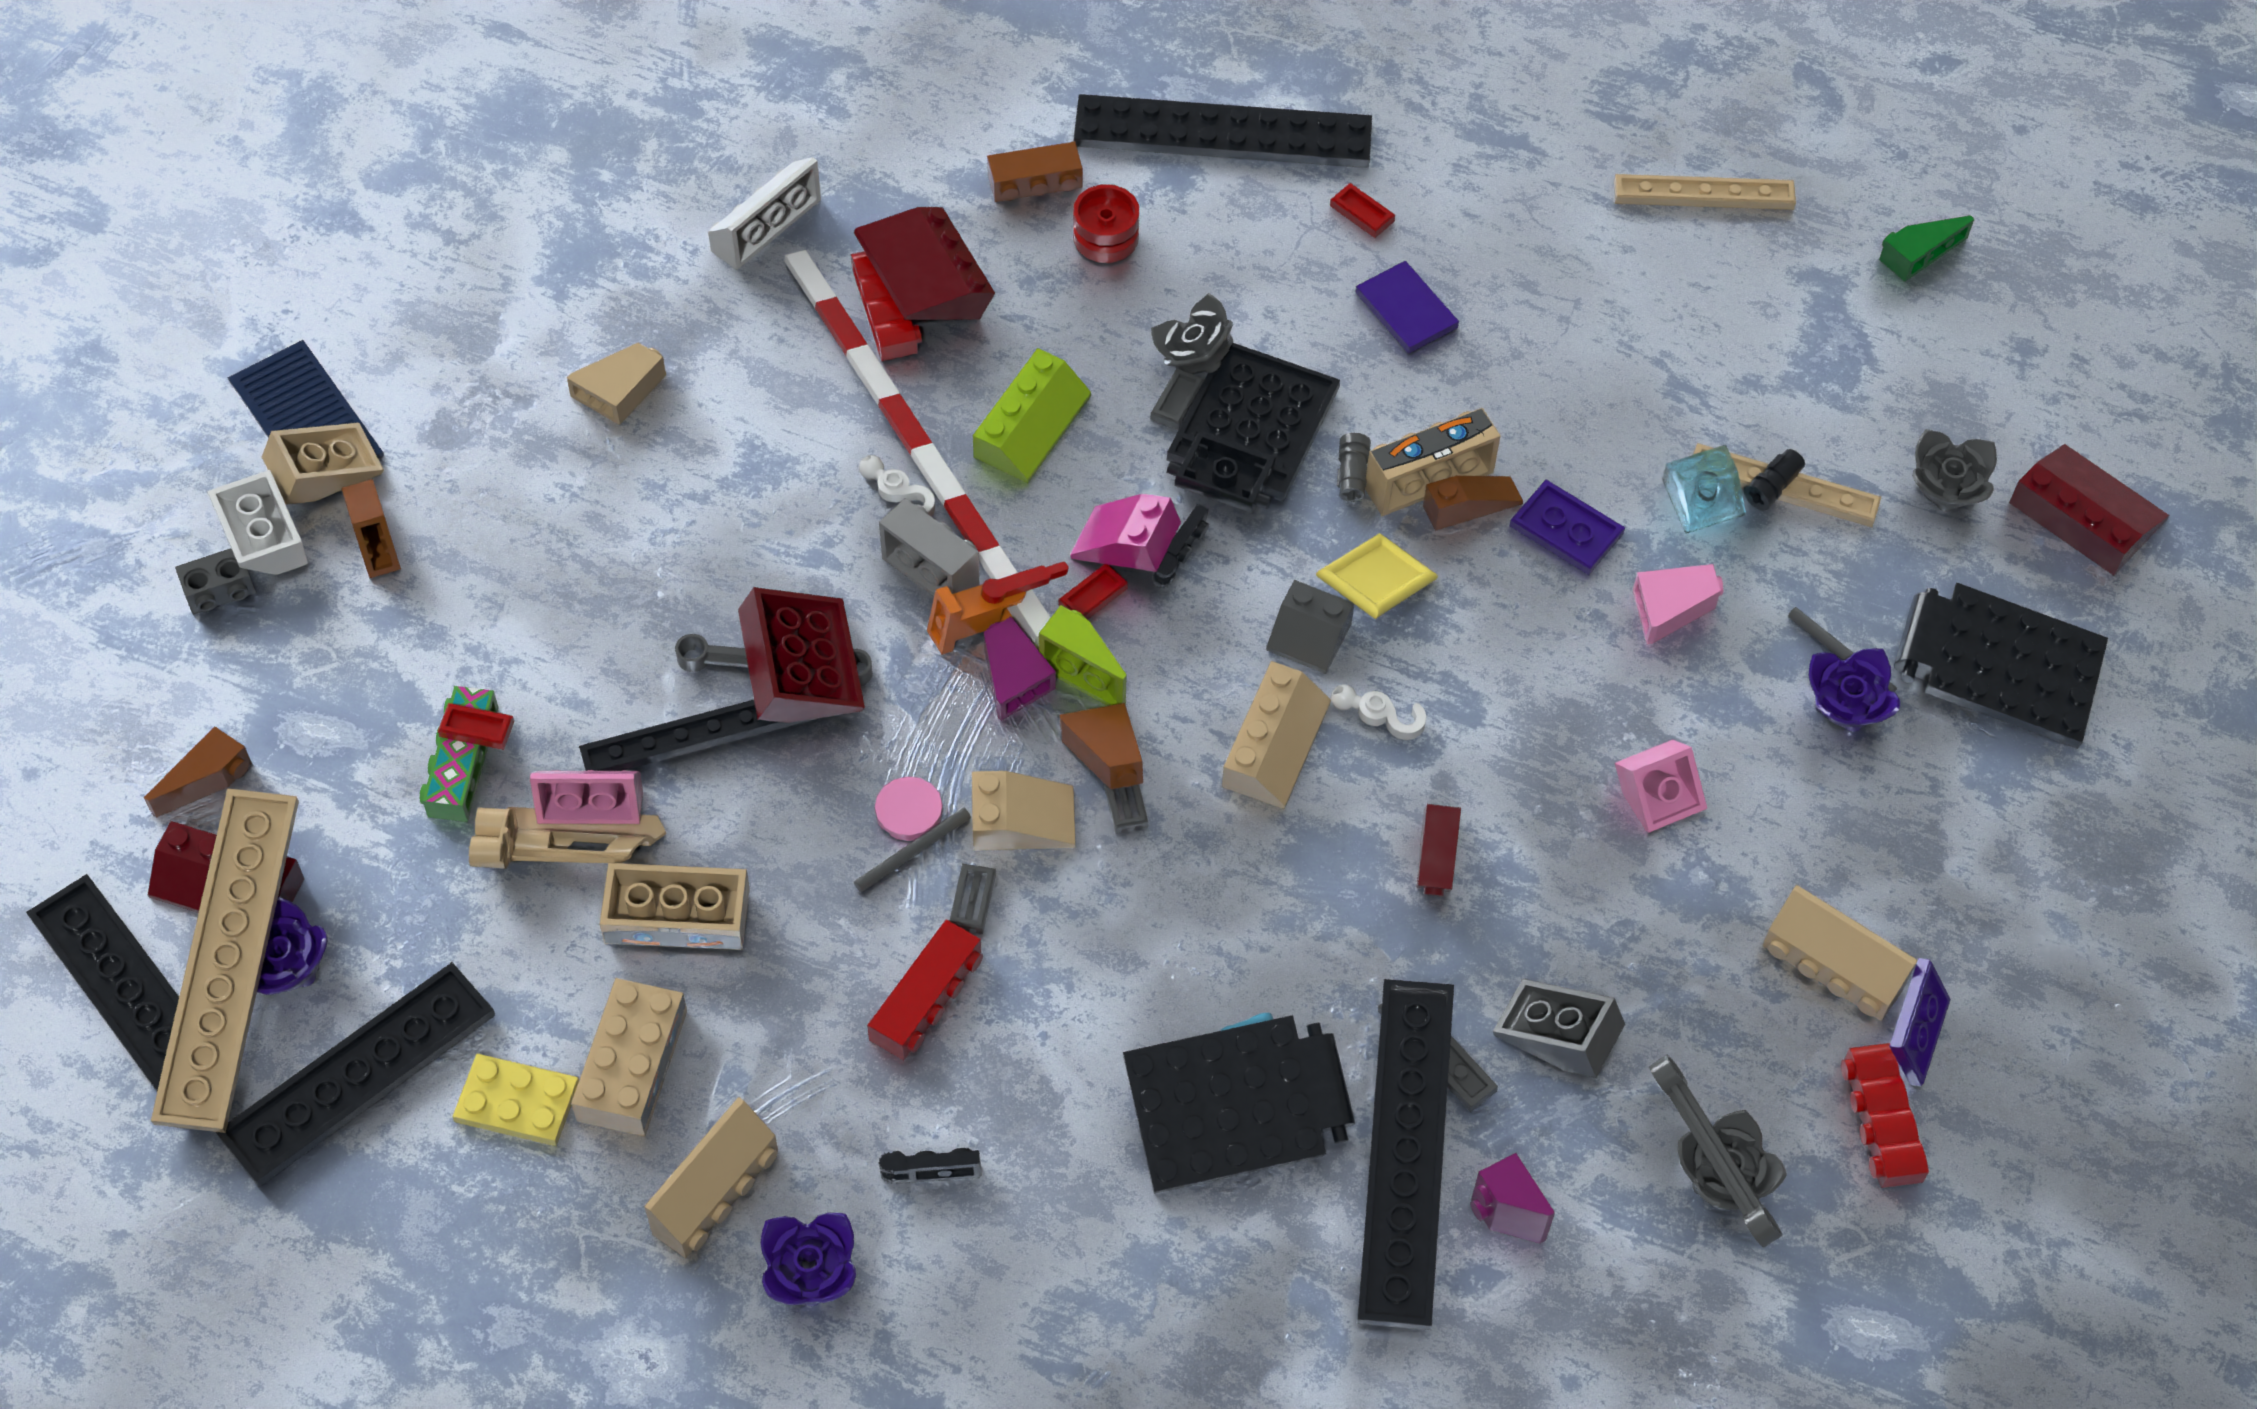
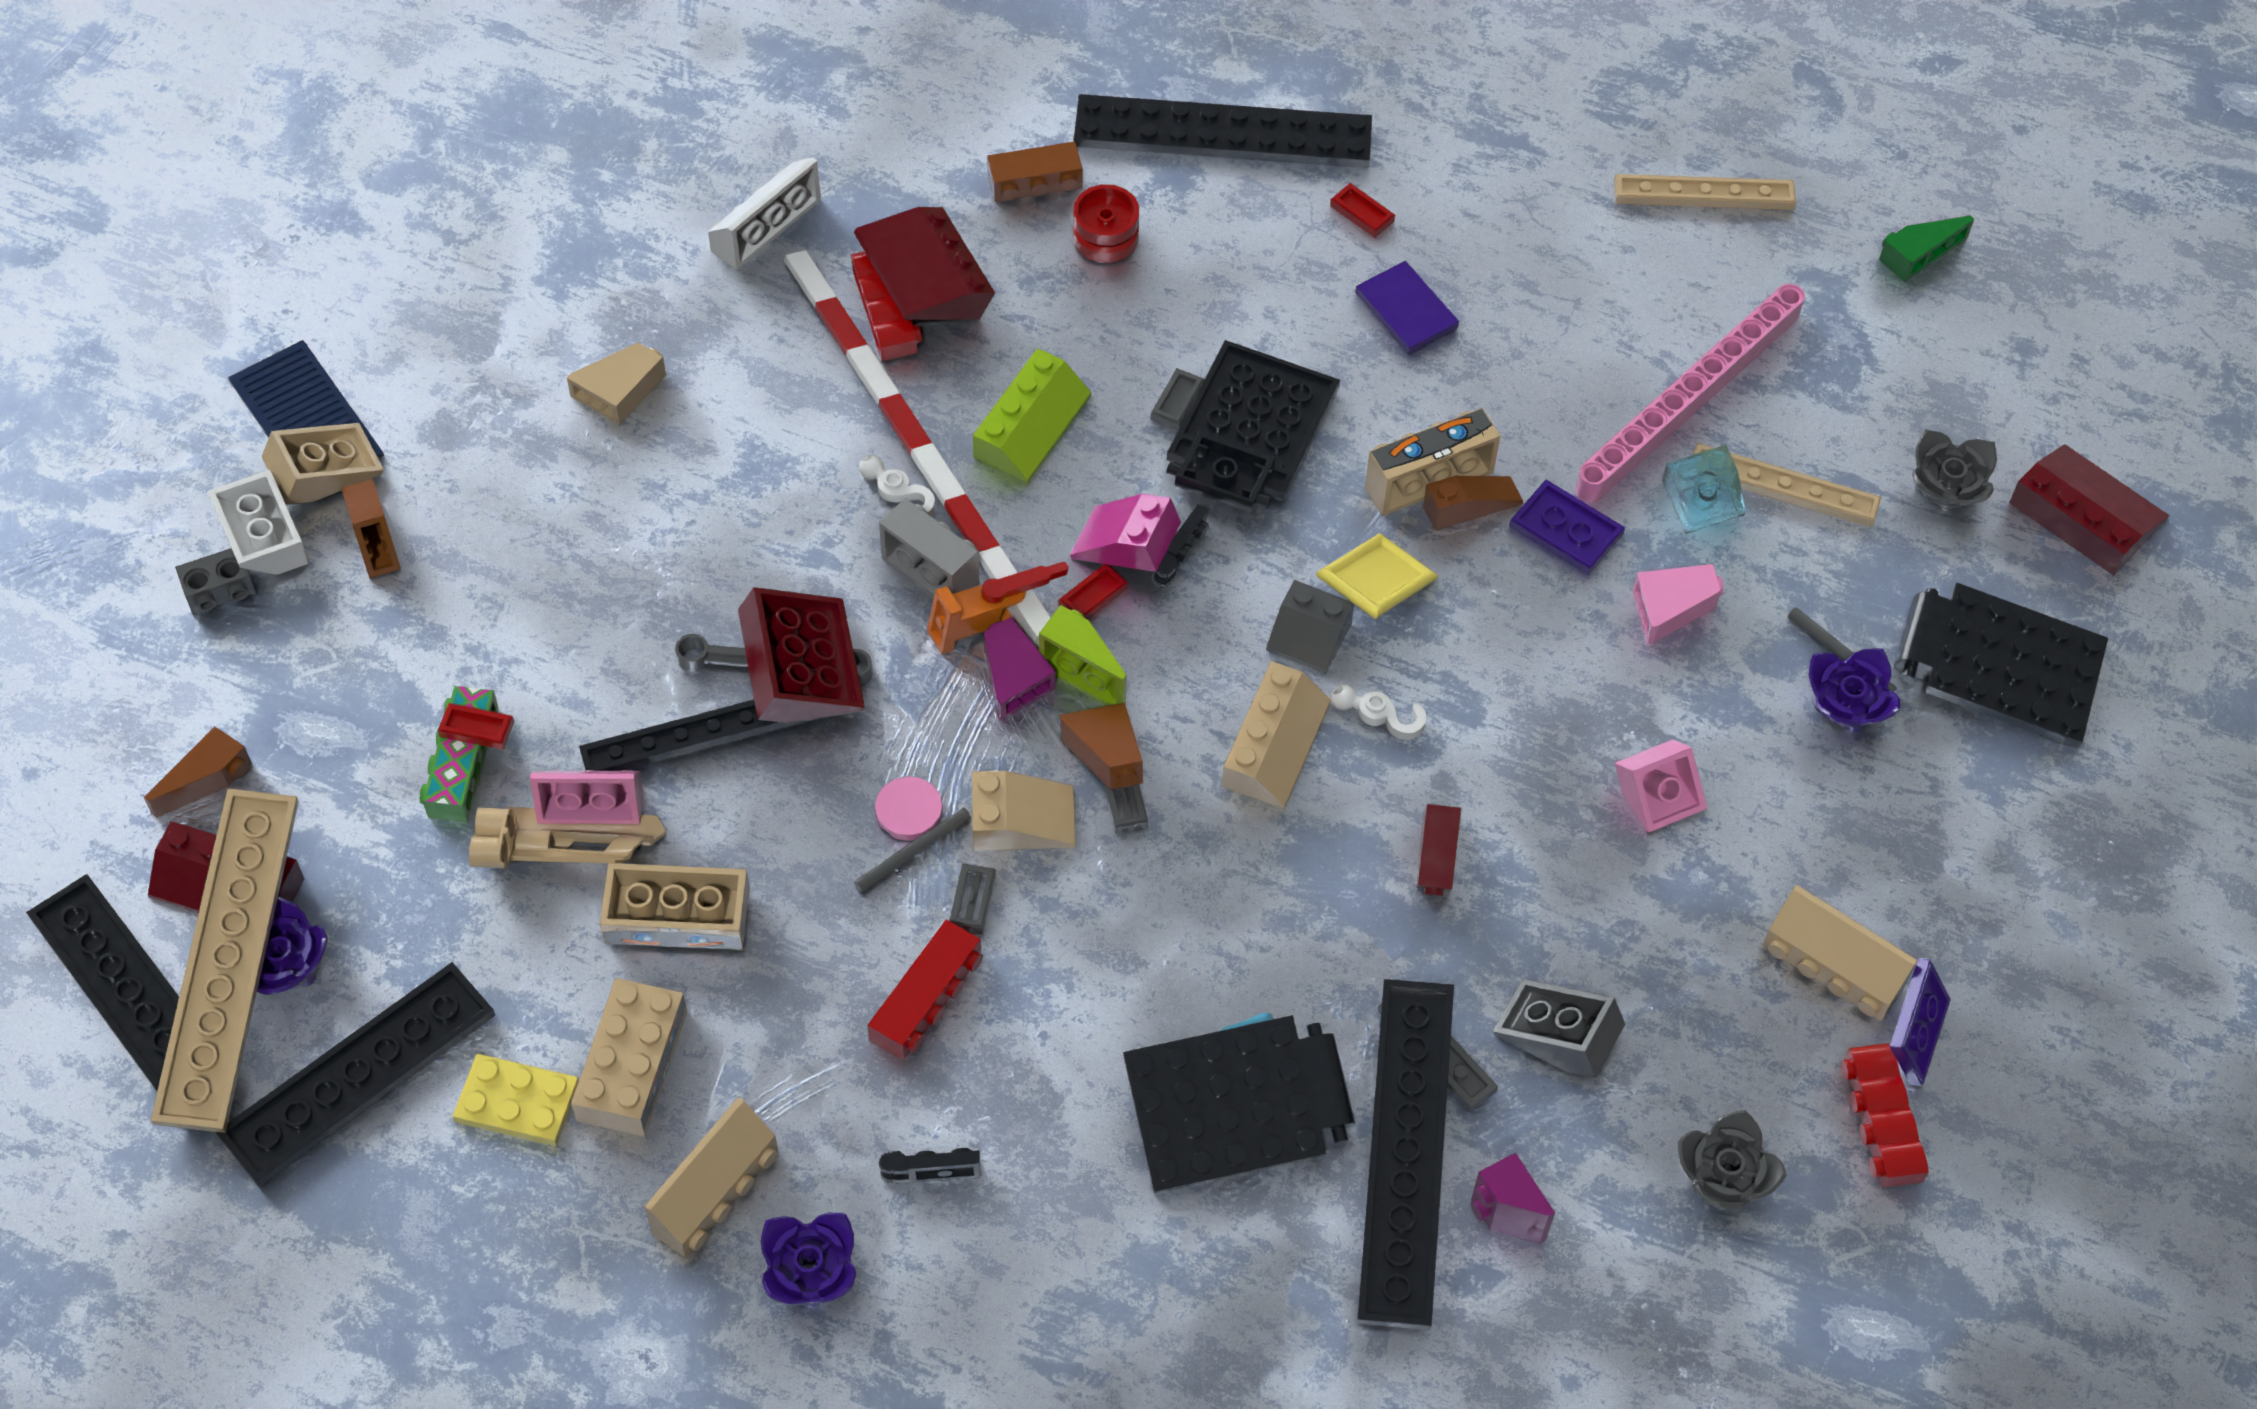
dark grey brick [1151,293,1233,373] -> none
dark grey axle [1337,433,1371,502] -> none
dark grey piece [1649,1054,1783,1248] -> none
black axle [1743,449,1805,511] -> none
none -> bright pink beam [1575,284,1805,503]

